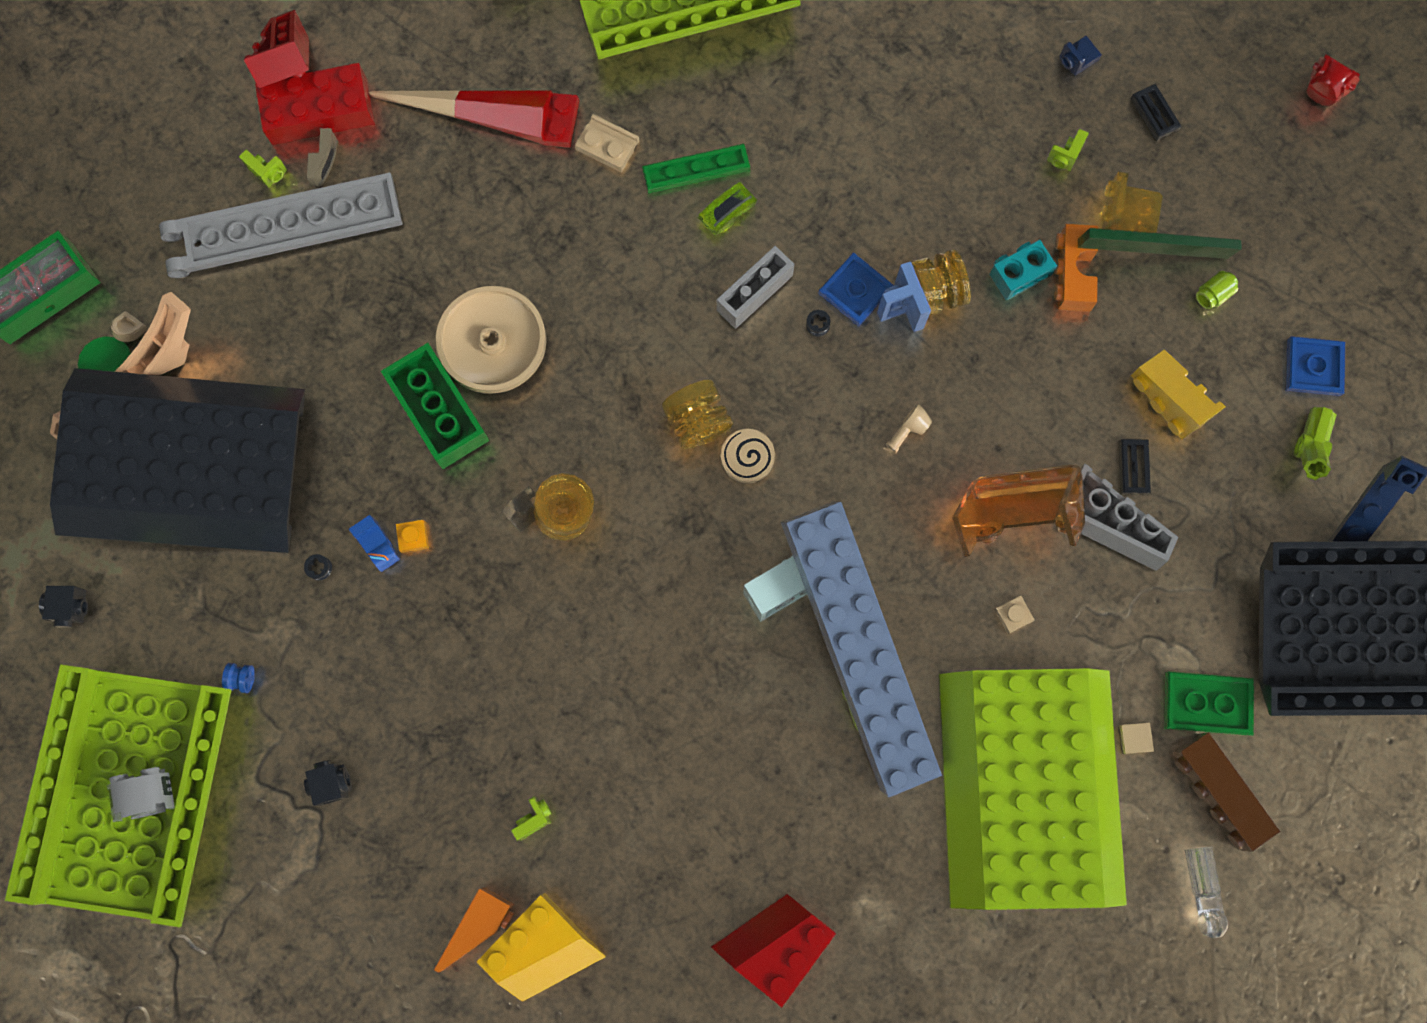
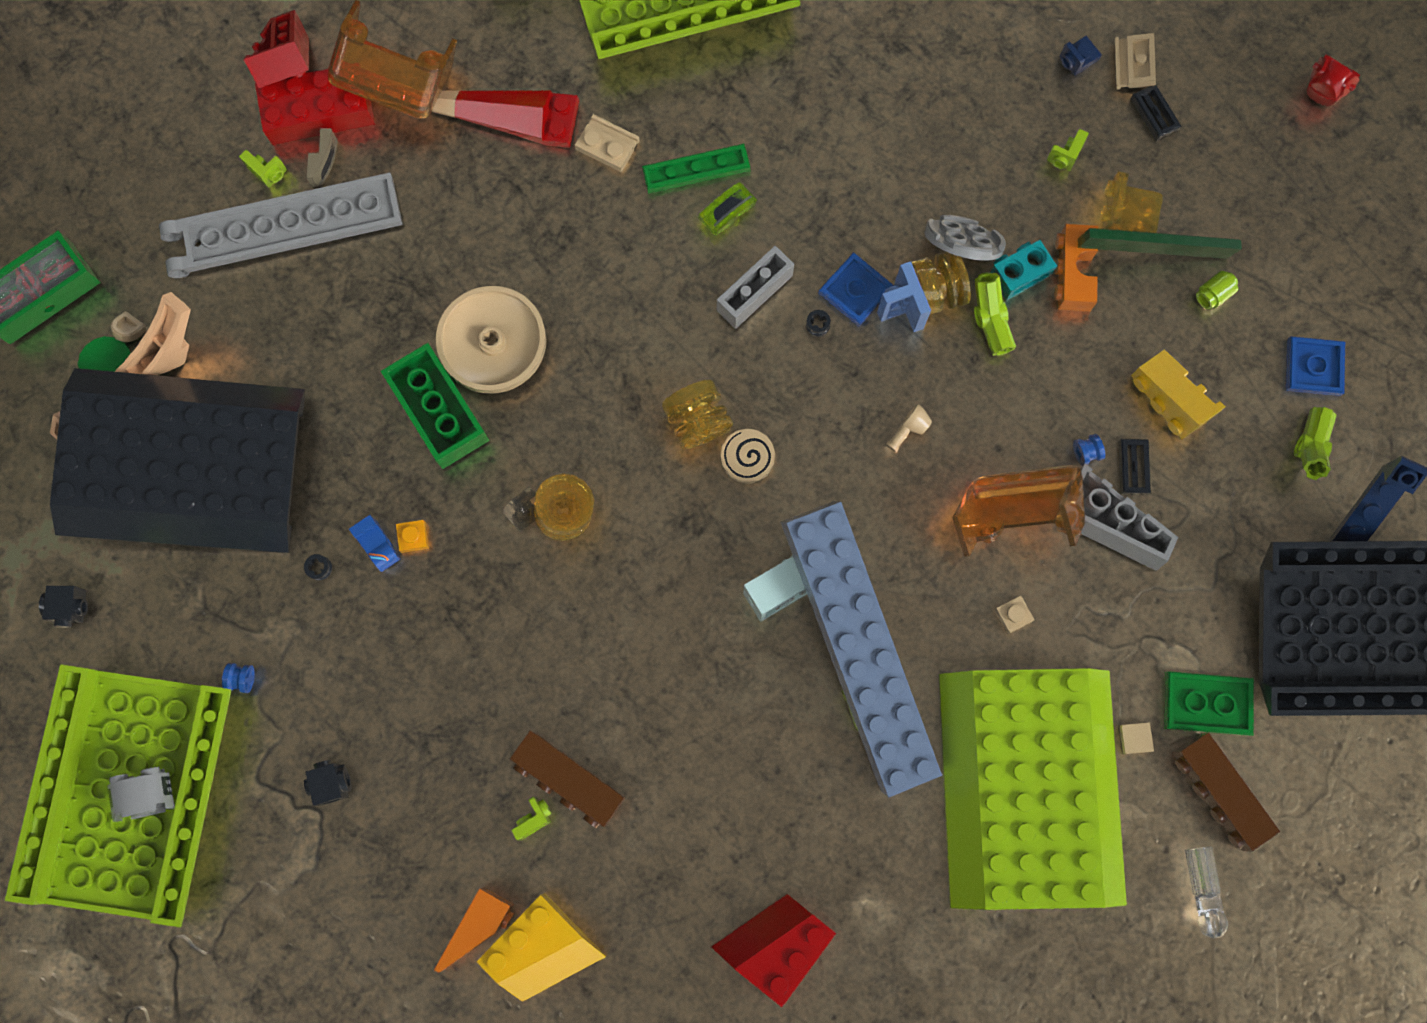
none -> clear orange windscreen [328,0,457,118]
none -> reddish brown brick [510,730,626,829]
none -> light grey tile [924,215,1006,260]
none -> lime piece [974,272,1016,356]
none -> blue wheel [1073,433,1105,466]
none -> tan plate [1115,33,1156,90]

